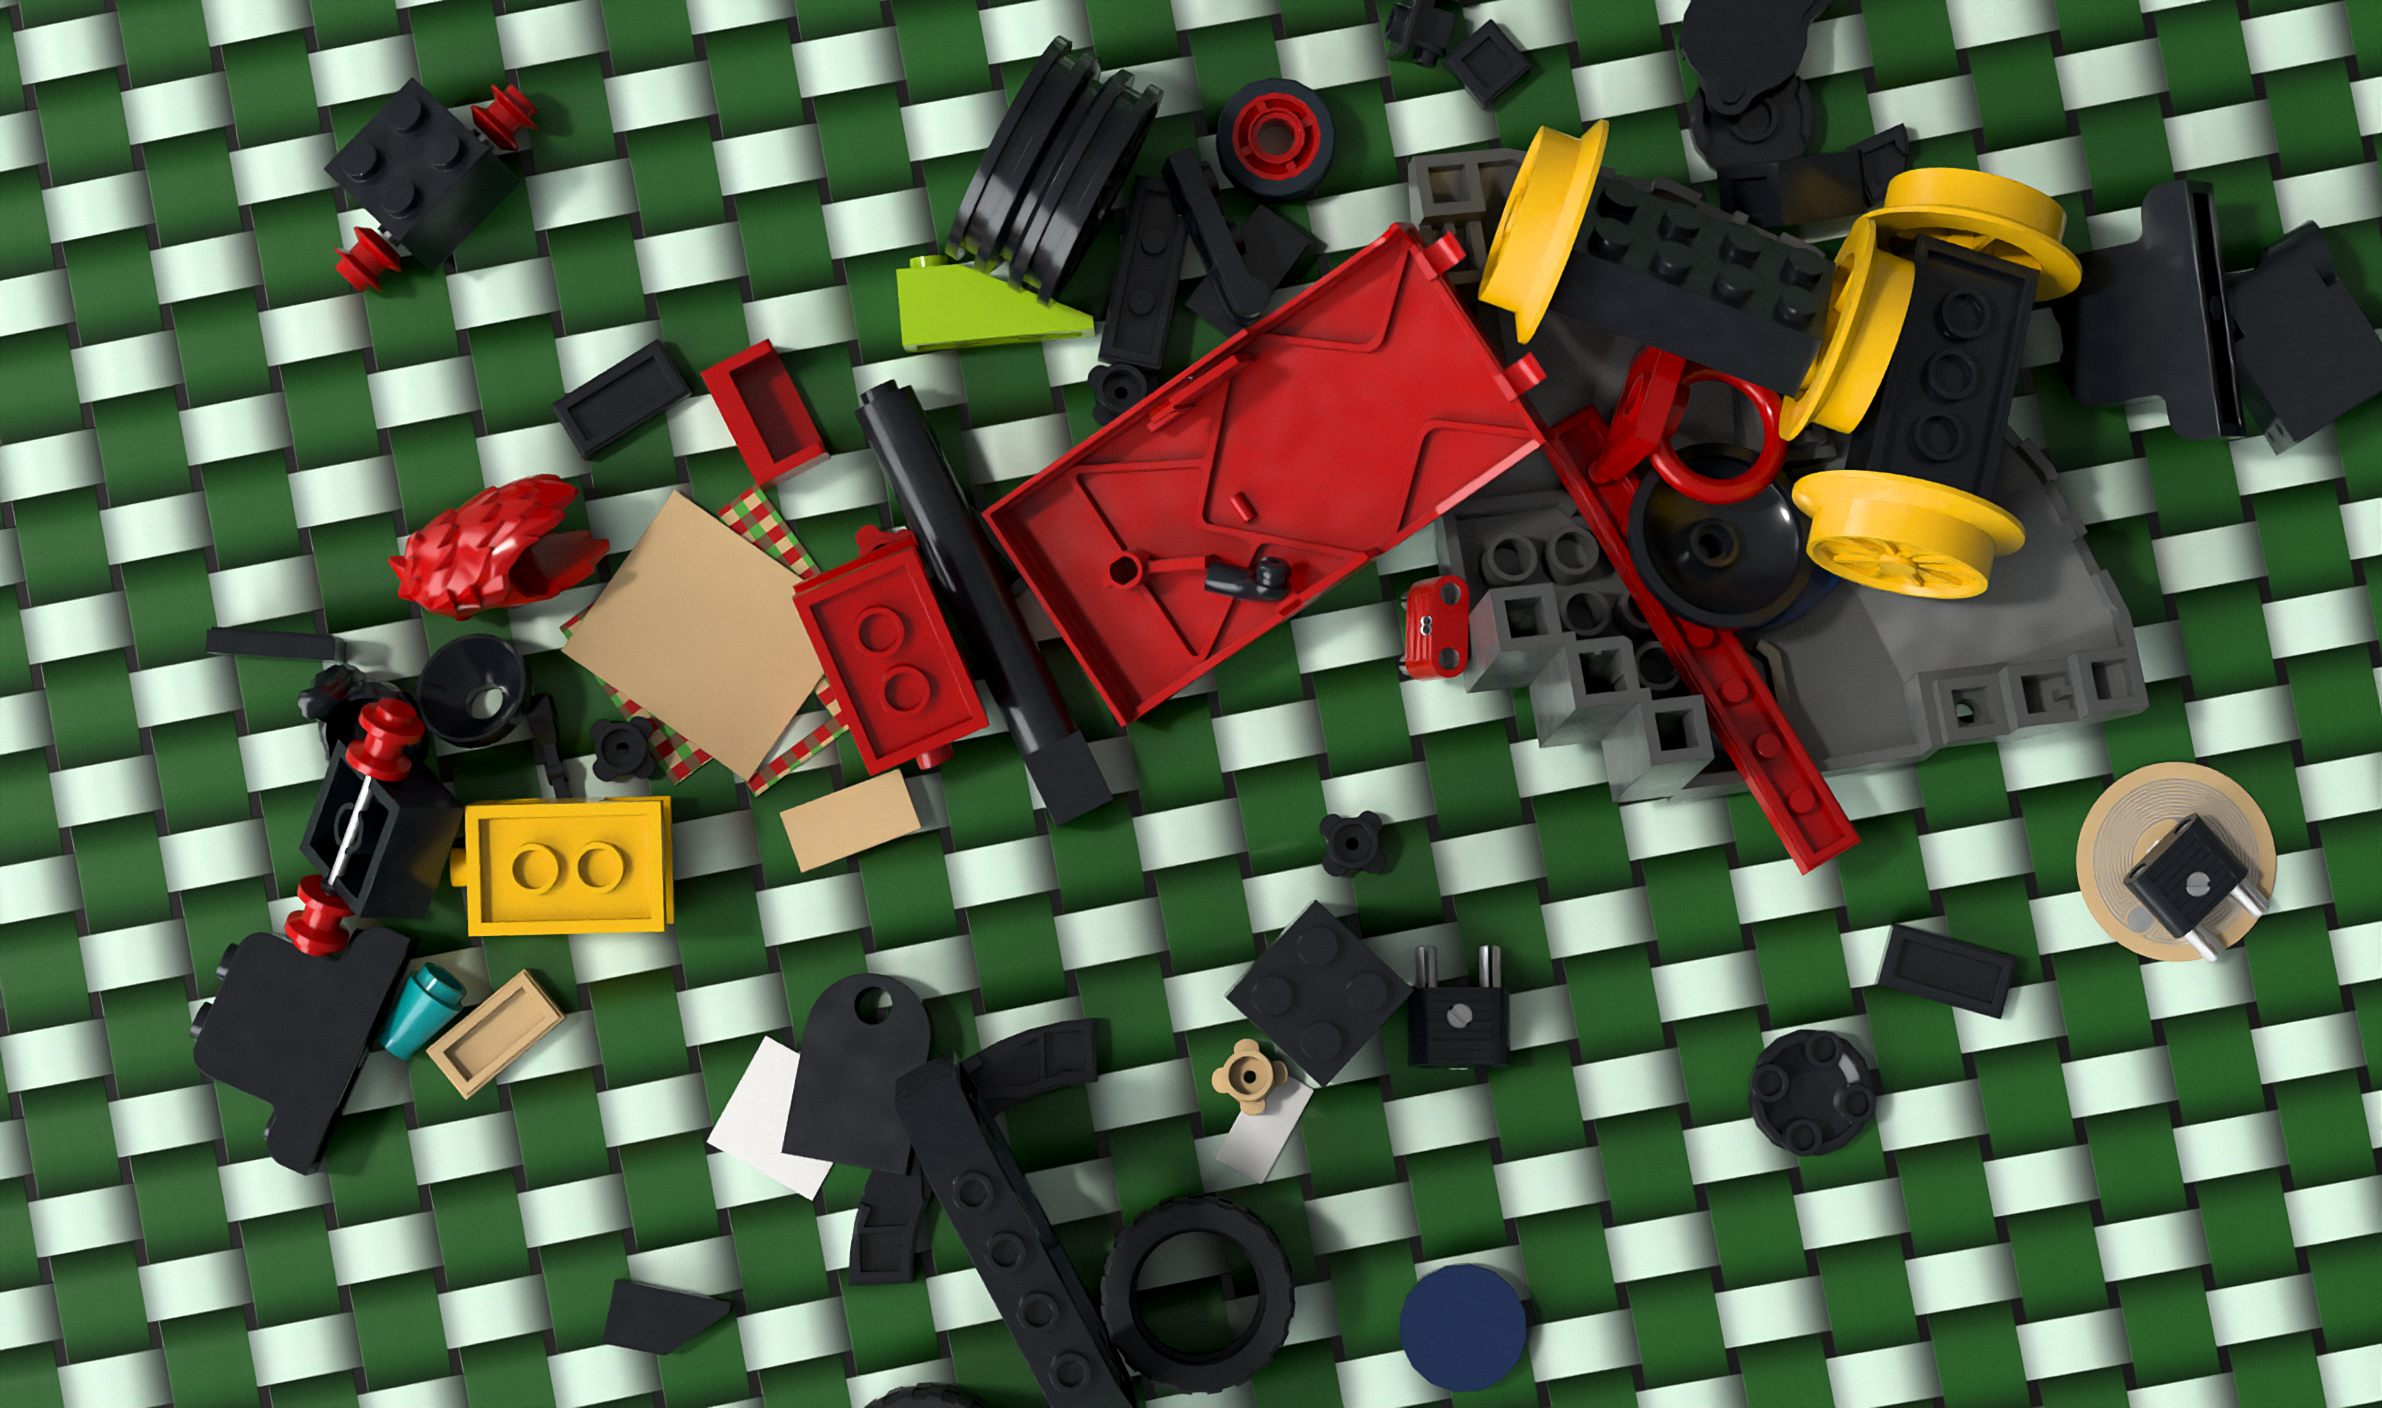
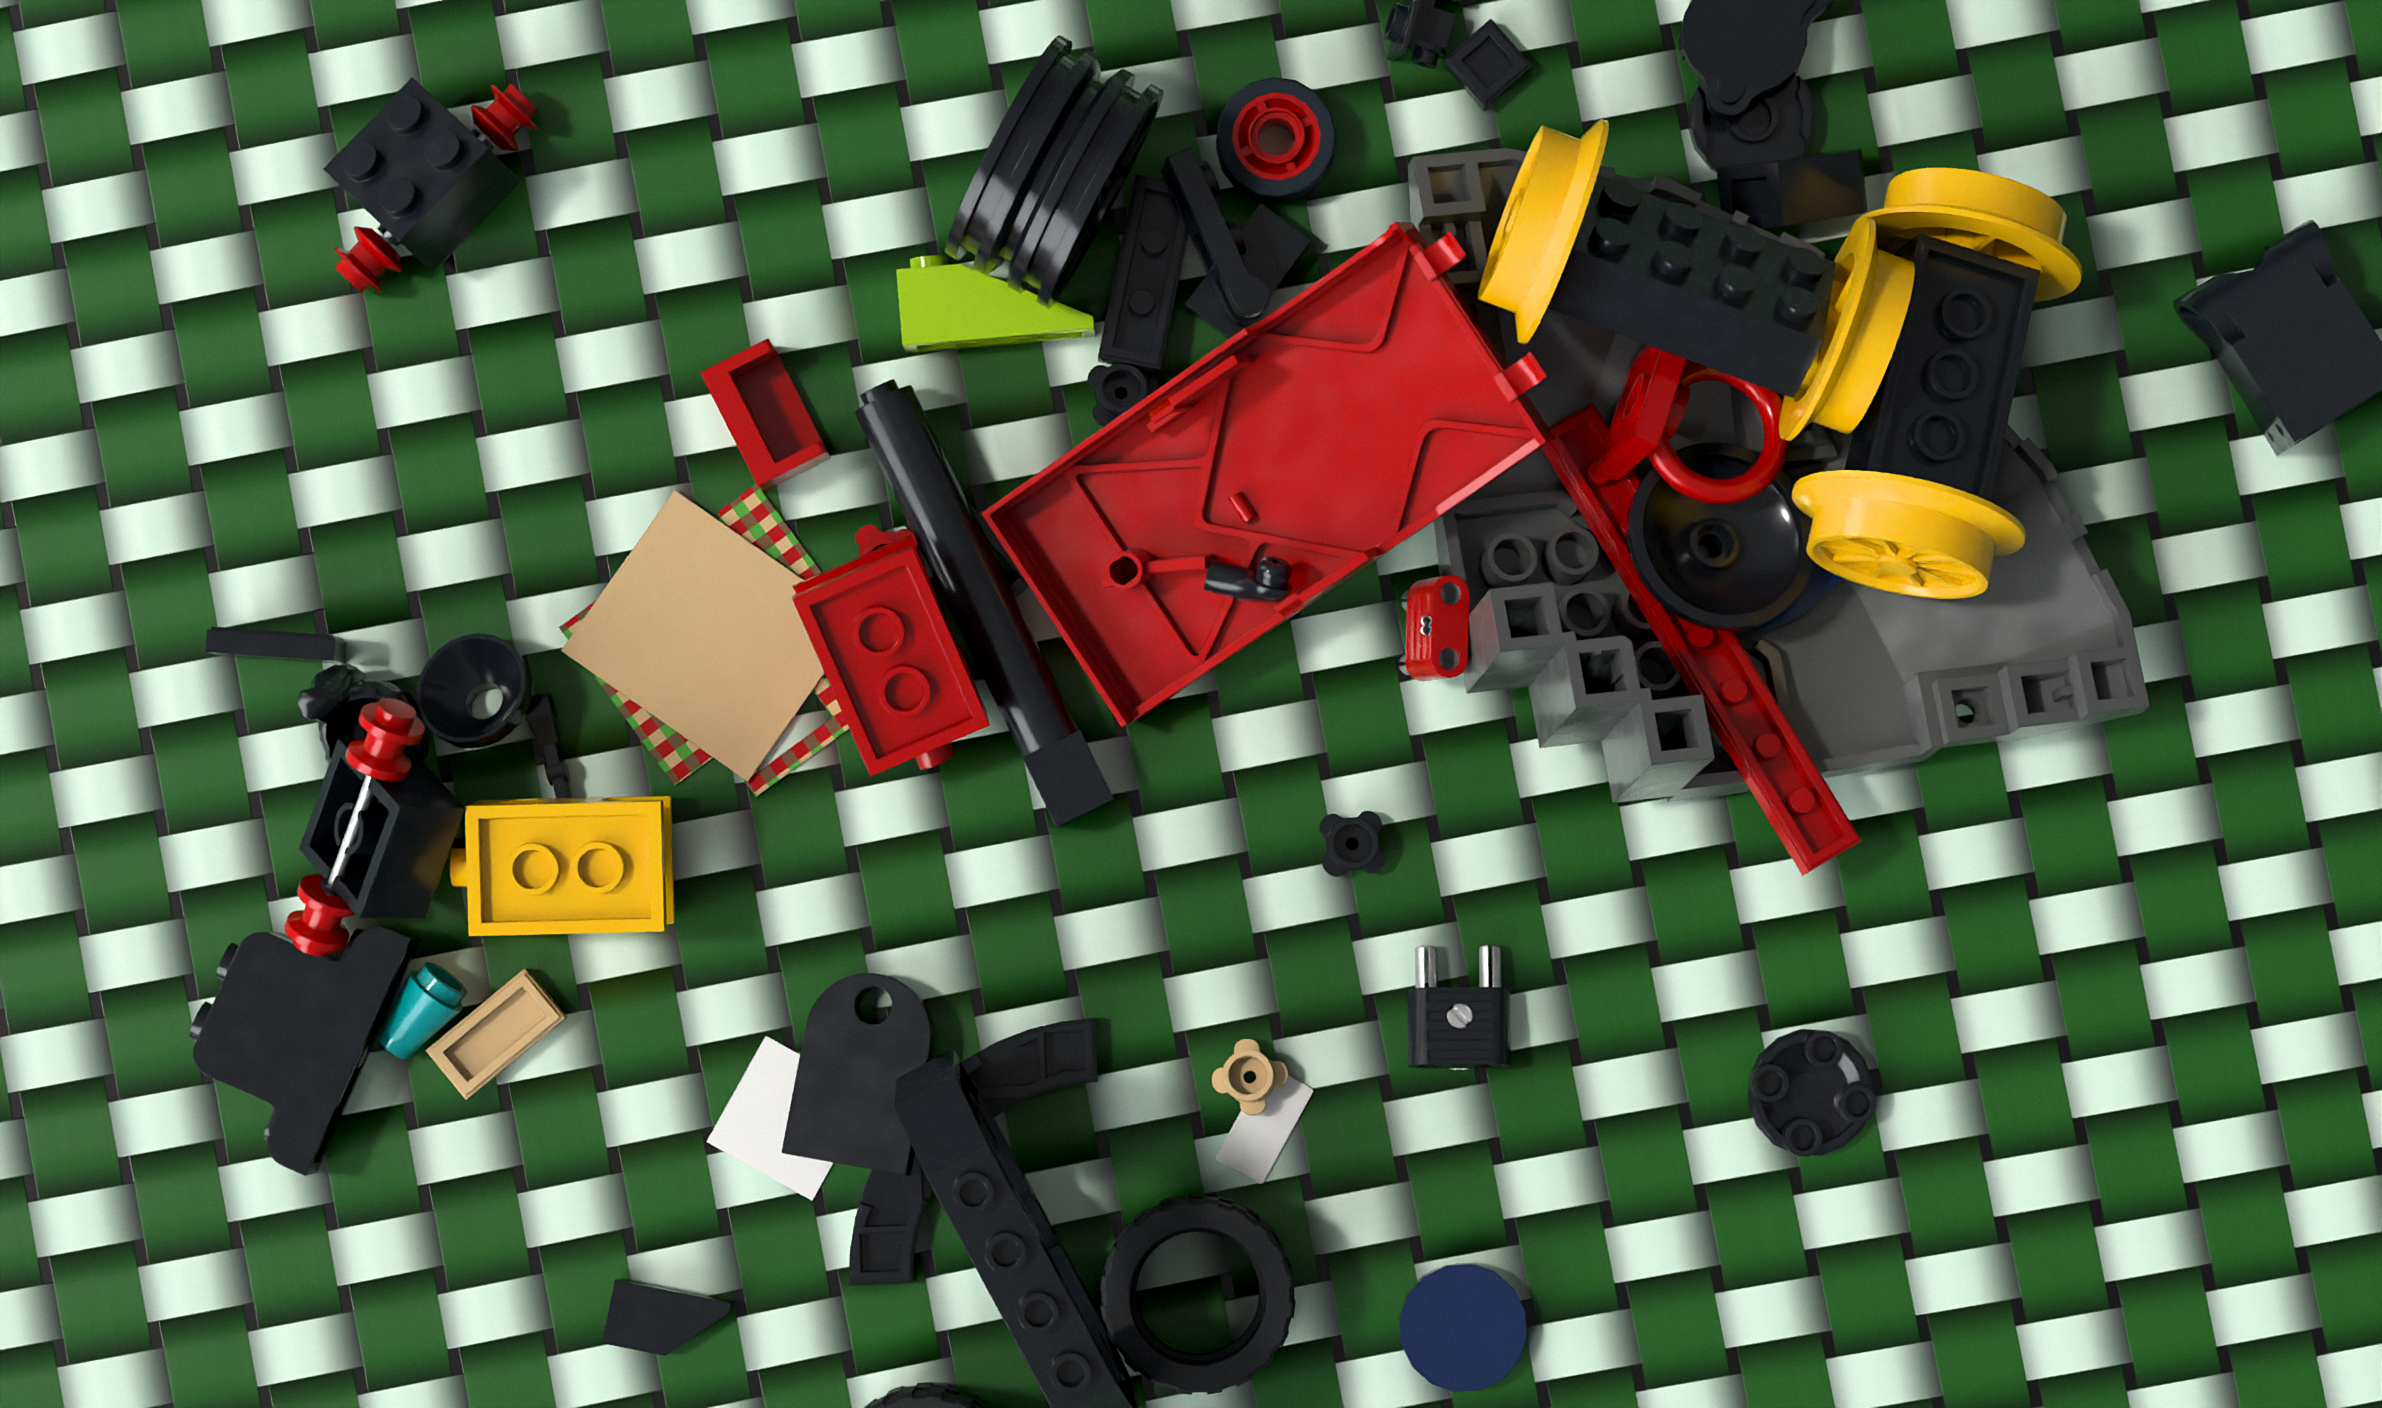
red head [388,474,610,622] -> none
black tile [550,339,694,461] -> none
black plate [590,716,656,782] -> none
tan tile [780,768,923,873] -> none
black brick [1224,900,1414,1089] -> none
black tile [1845,123,1909,209] -> none
black tile [1874,923,2017,1019] -> none
black brick [2051,179,2247,441] -> none
tan piece [2076,762,2276,962] -> none
black piece [2123,813,2270,963] -> none

